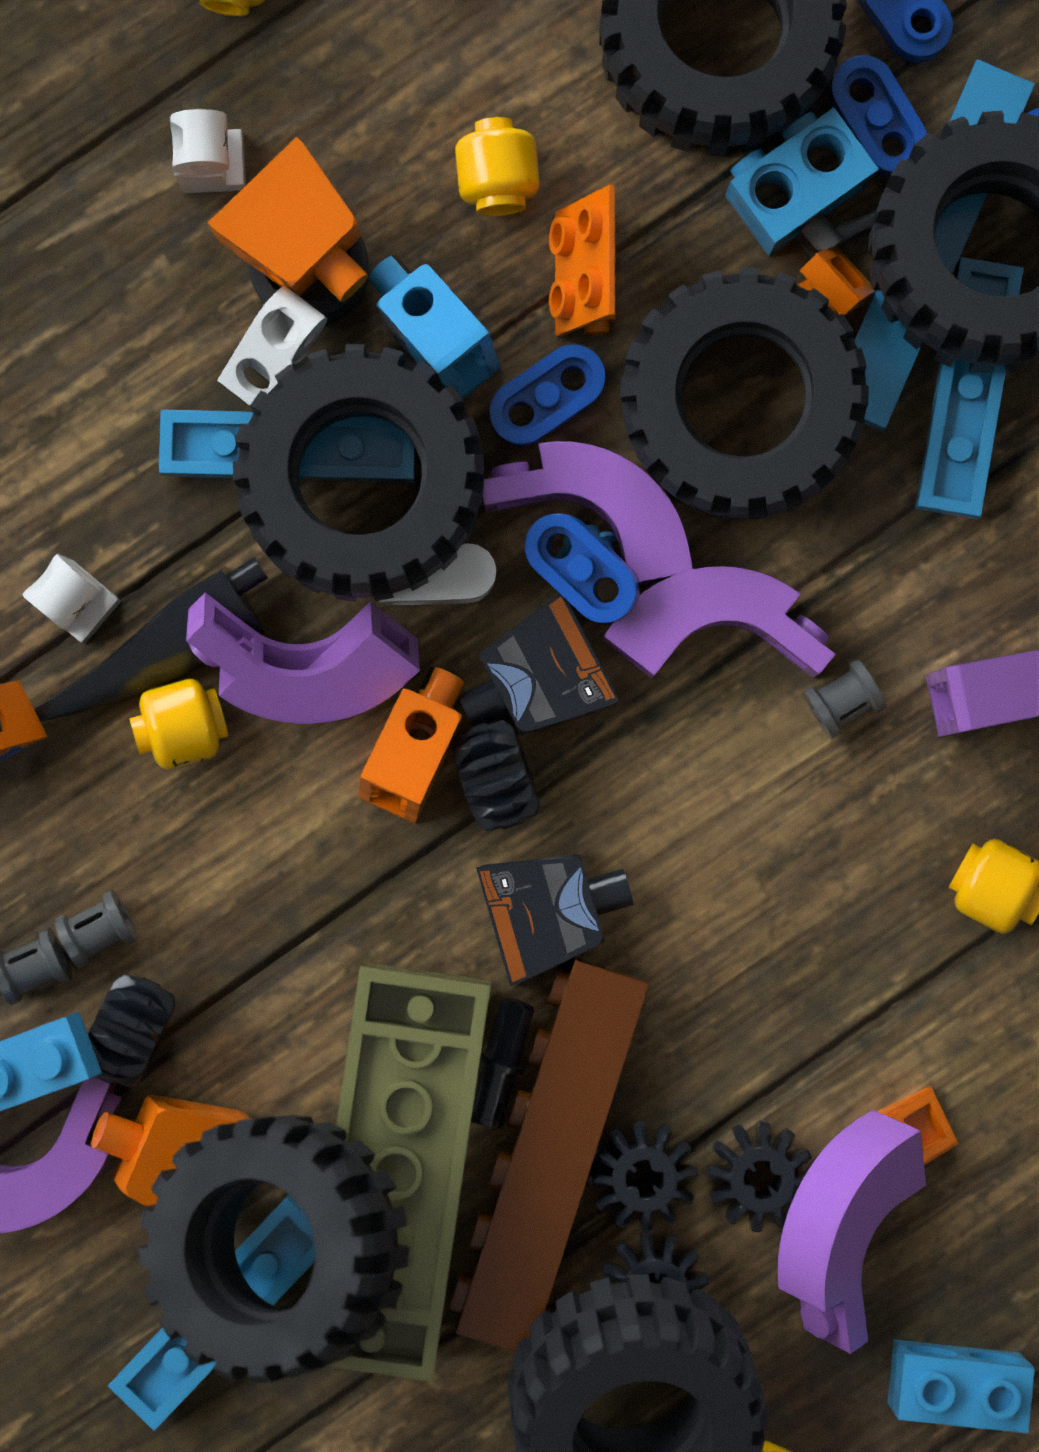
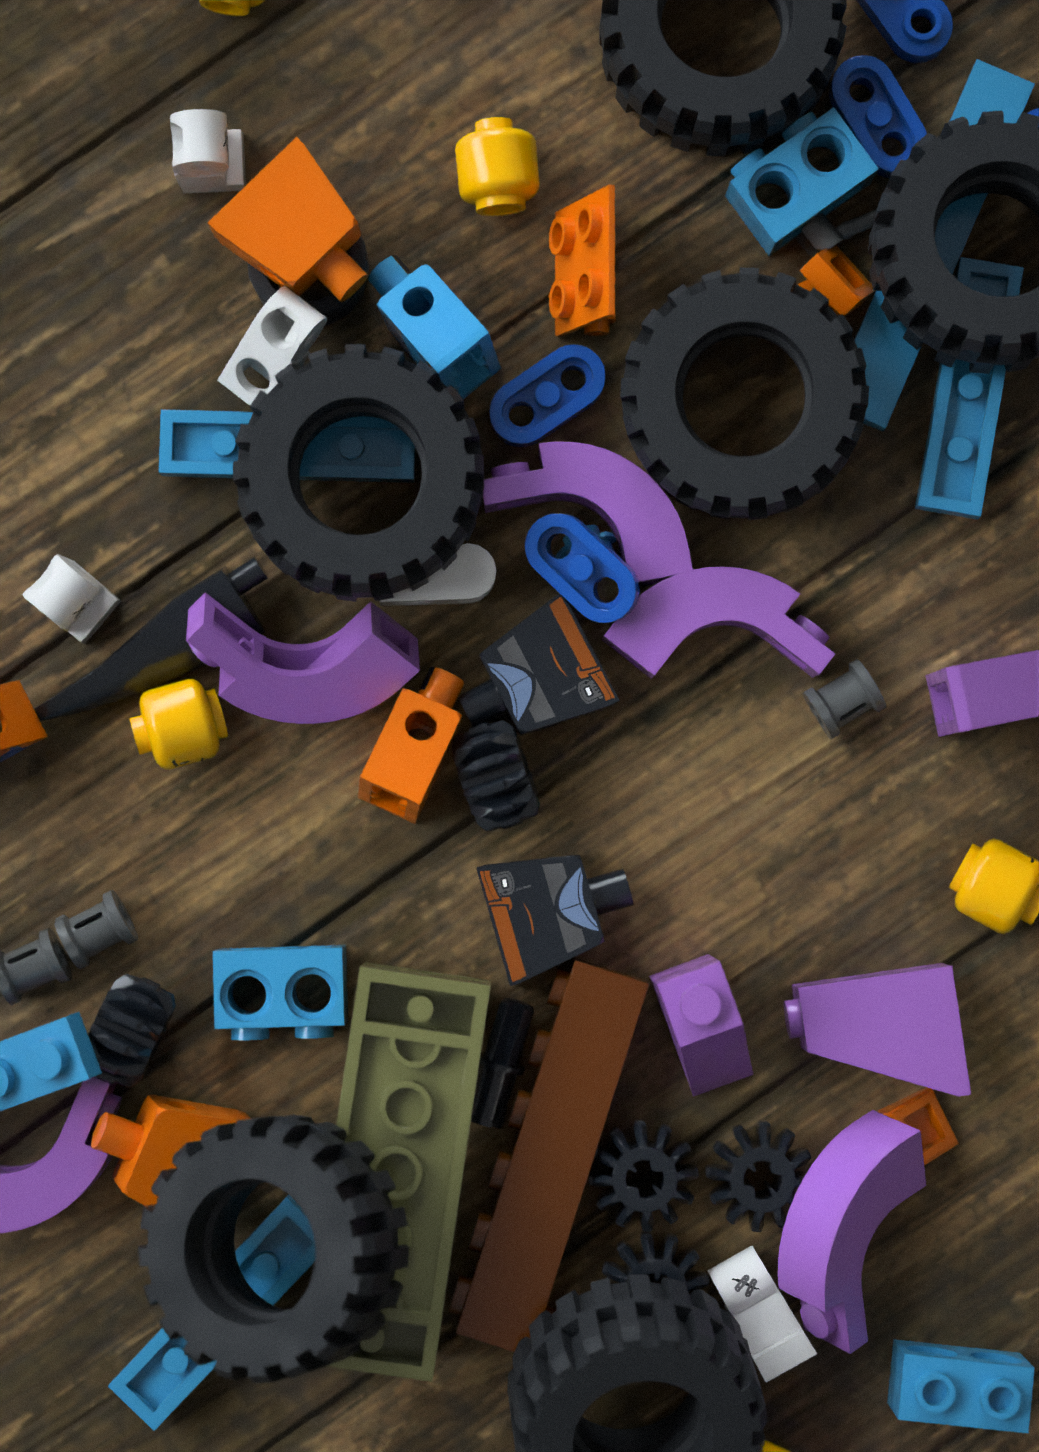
none -> dark azure brick [213,945,348,1040]
none -> medium lavender slope [649,954,753,1096]
none -> white leg [707,1246,817,1382]
none -> medium lavender slope [784,963,971,1096]

